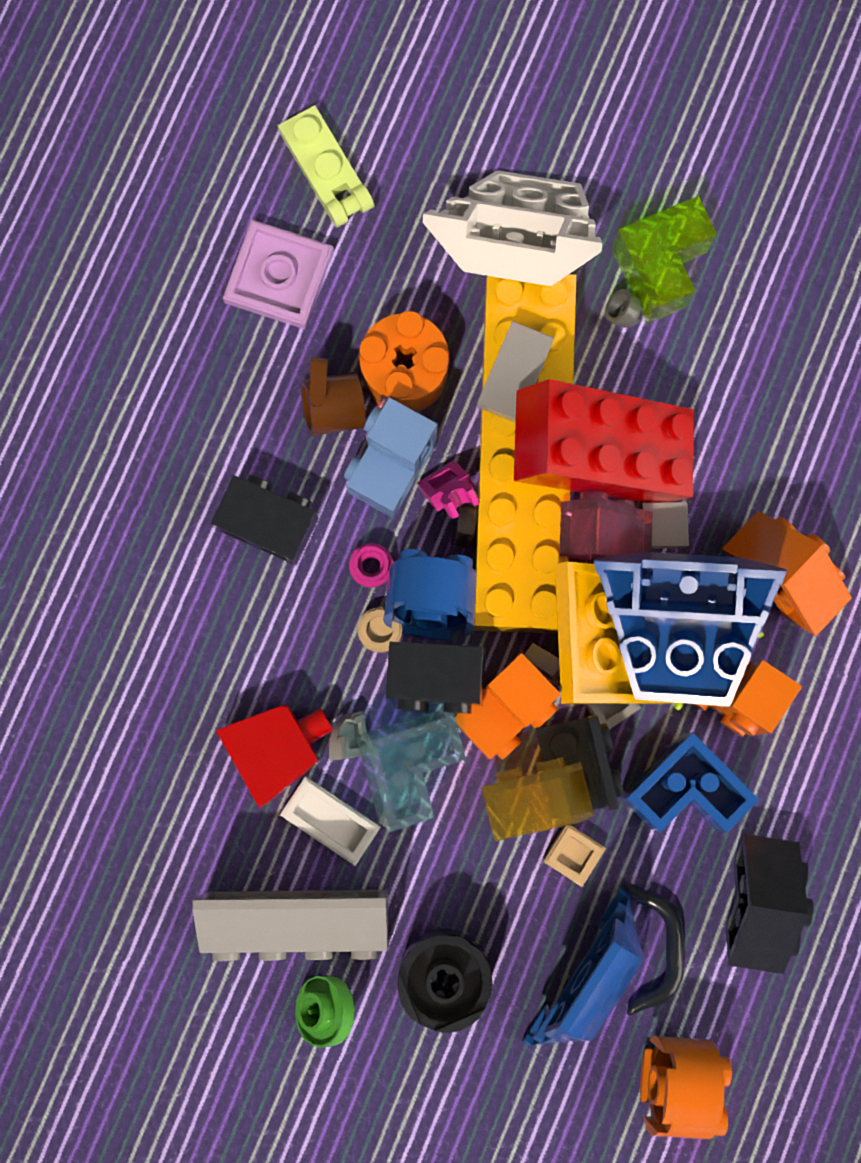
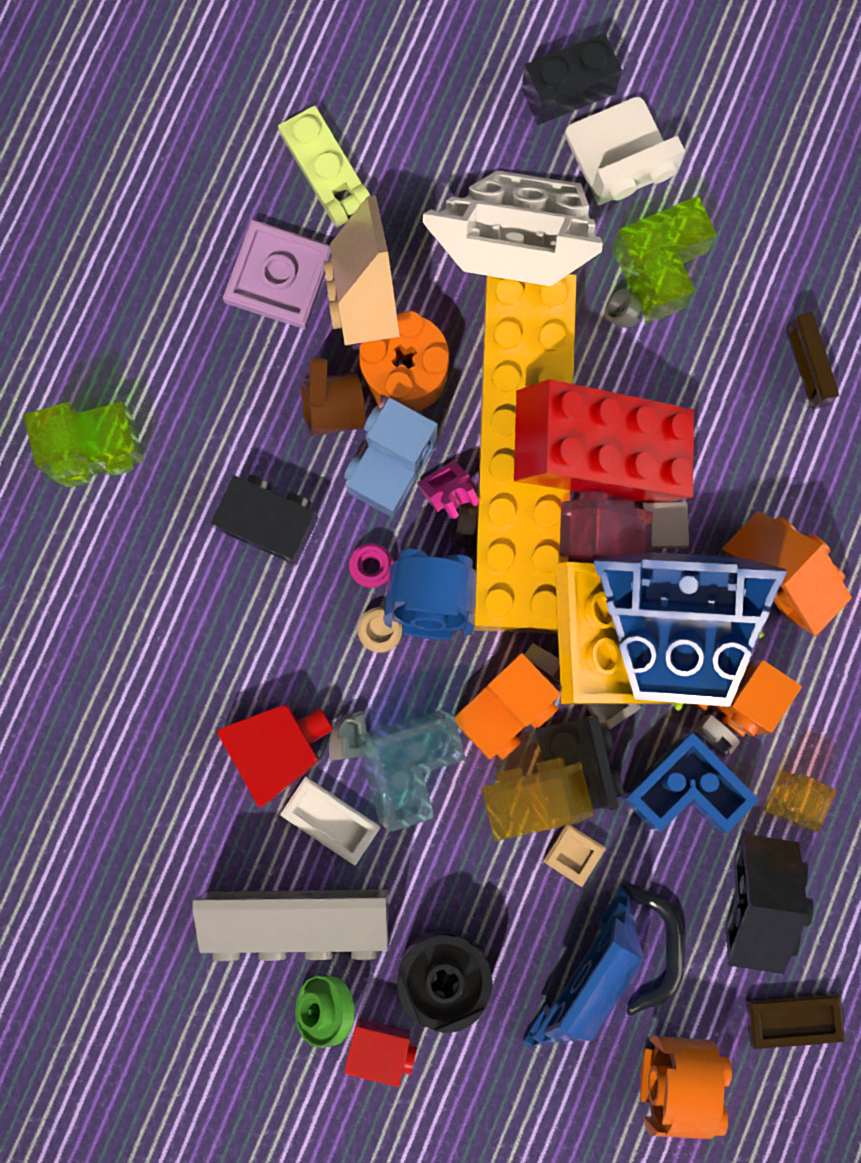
black brick [385,641,486,714] -> none
light grey tile [477,321,554,423] -> none
none -> clear neon green brick [23,401,144,487]
none -> tan slope [324,195,400,345]
none -> red brick [344,1018,417,1087]
none -> black brick [521,32,622,125]
none -> white bracket [565,97,685,206]
none -> light grey tile [693,715,740,756]
none -> dark brown tile [745,992,846,1049]
none -> clear yellow brick [763,770,838,833]
none -> dark brown tile [786,312,839,410]

